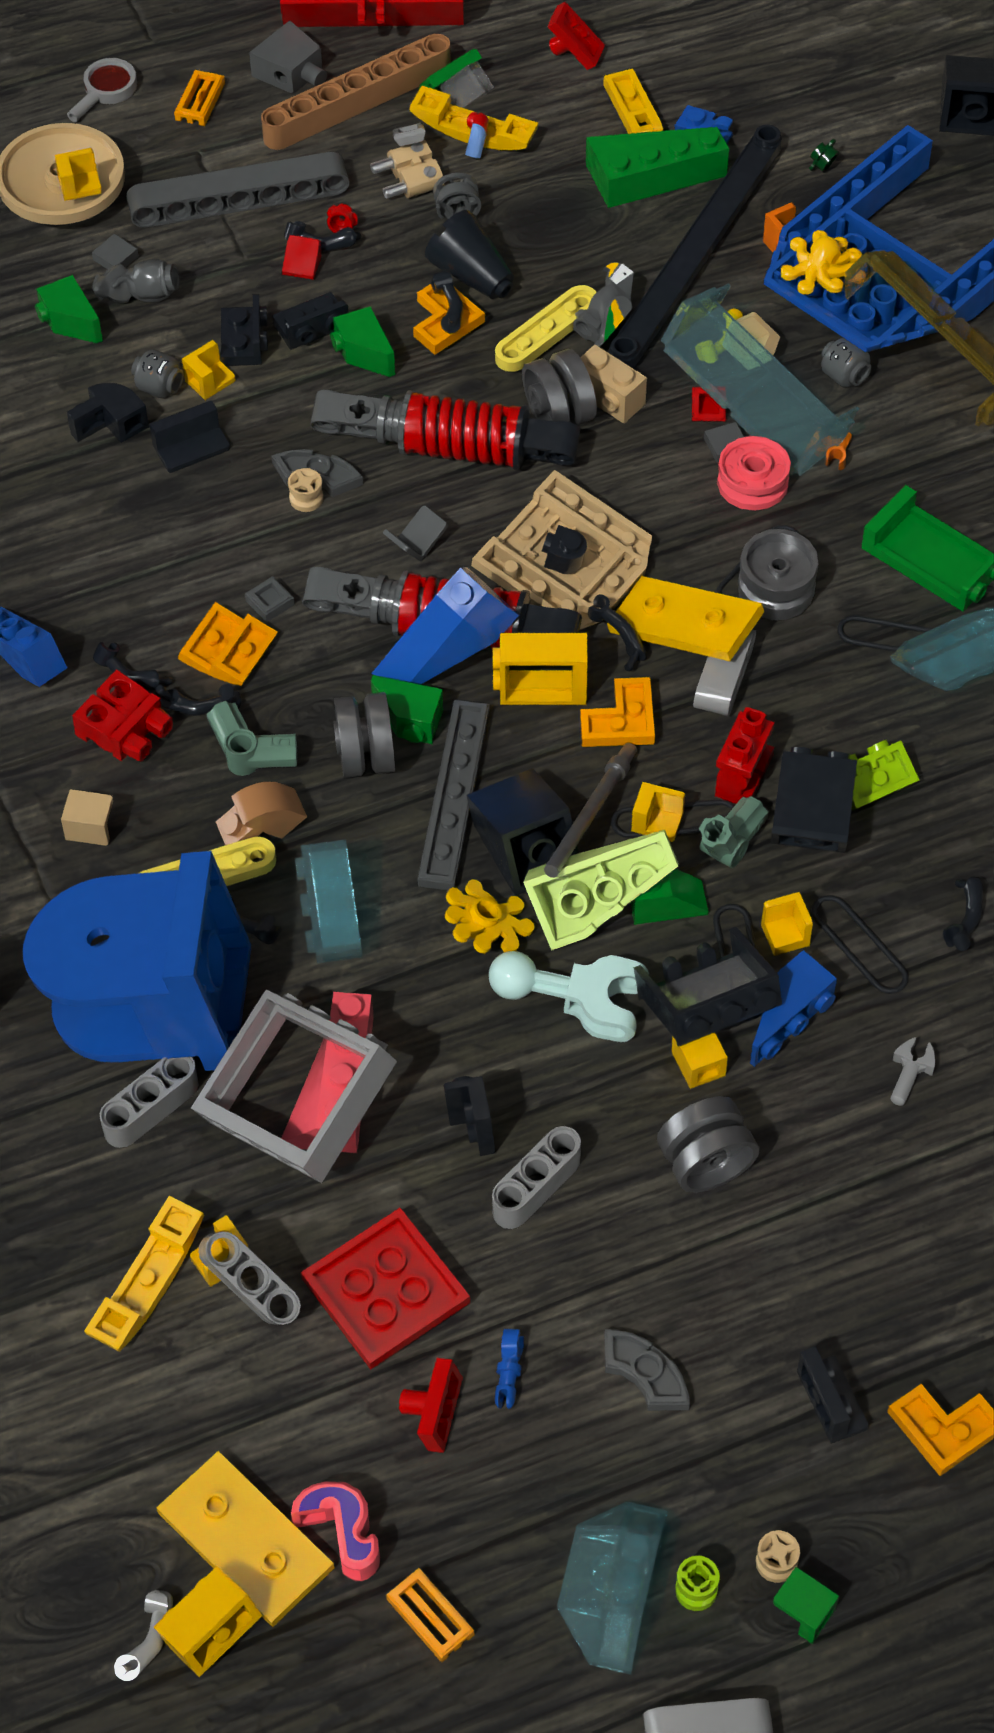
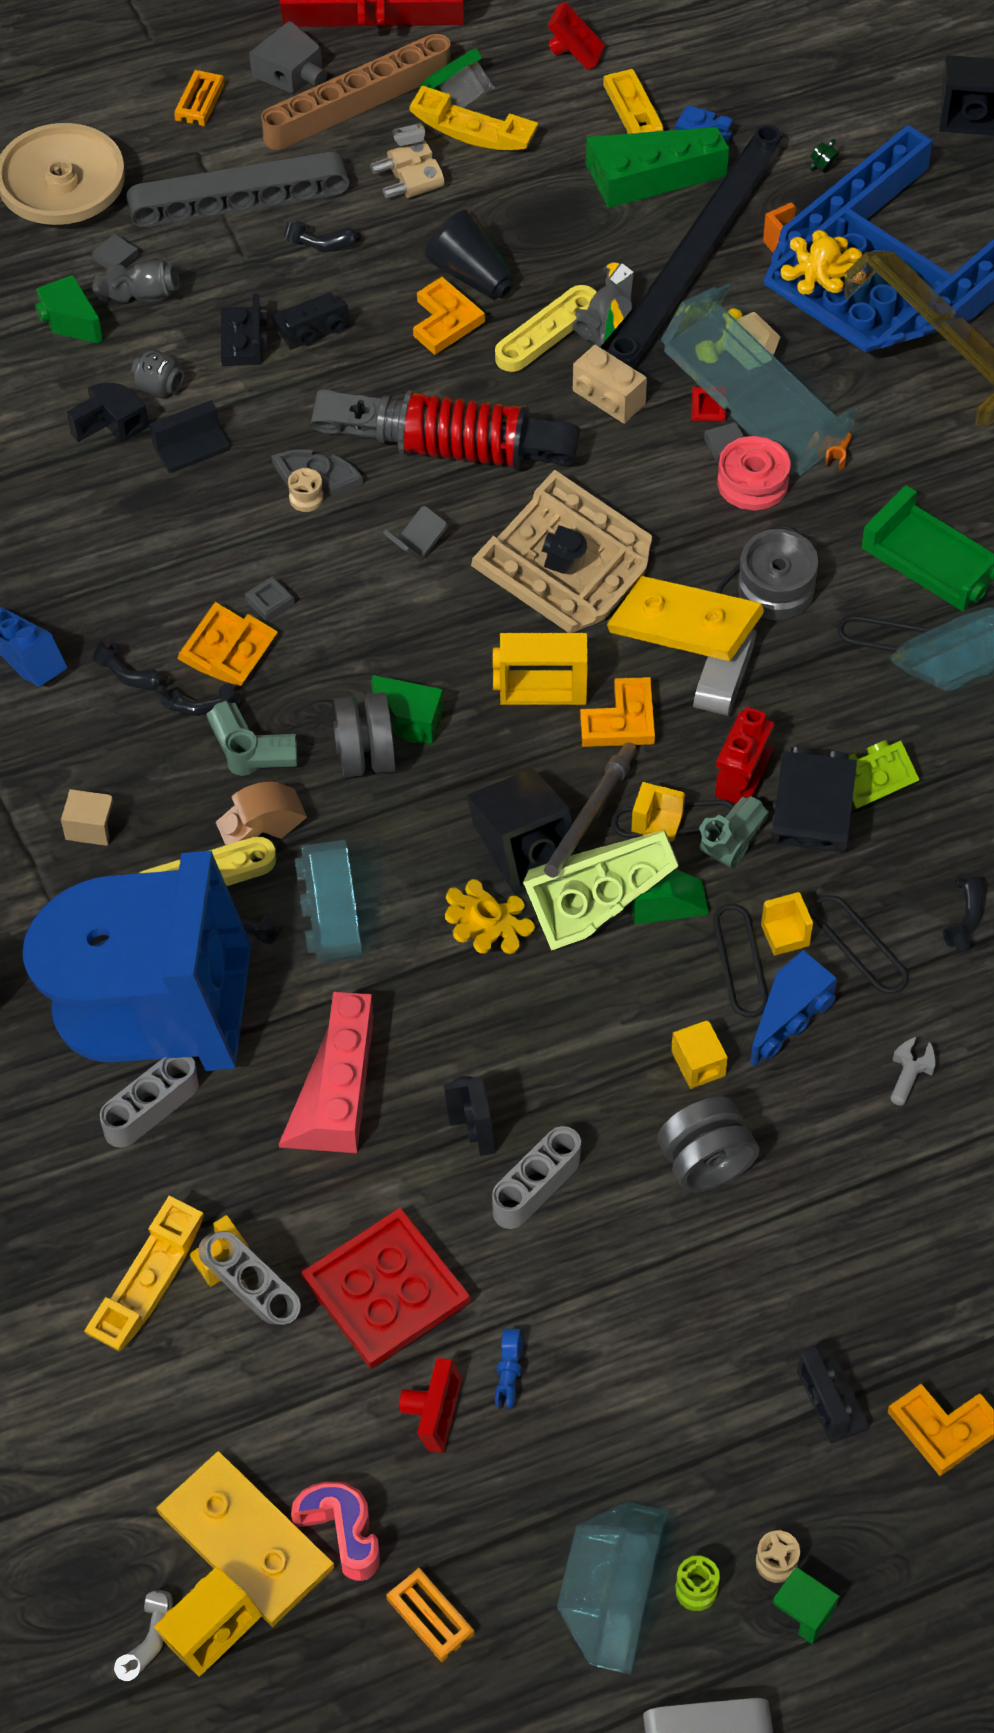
yellow panel [54,148,102,201] -> none
light grey piece [67,58,137,122] -> none
red hips [72,669,173,762] -> none
yellow panel [182,340,236,400] -> none
light grey window [191,990,397,1183] -> none
red slope [282,235,322,280] -> none
piece [302,567,582,650] -> none
red plate [327,203,358,233] -> none
green slope [330,306,395,377] -> none
blue wedge [371,567,520,685] -> none
dark grey tile [418,700,490,890] -> none
black piece [431,271,464,334] -> none
dark grey wheel [433,173,481,219] -> none
medium blue arm [465,112,489,158] -> none
light aqua piece [488,951,649,1042] -> none
flat silver wheel [522,349,597,425] -> none
black piece [588,594,646,671] -> none
dark grey tile [604,1329,690,1411] -> none
black window [633,927,782,1047] -> none
dark grey head [821,338,871,388] -> none

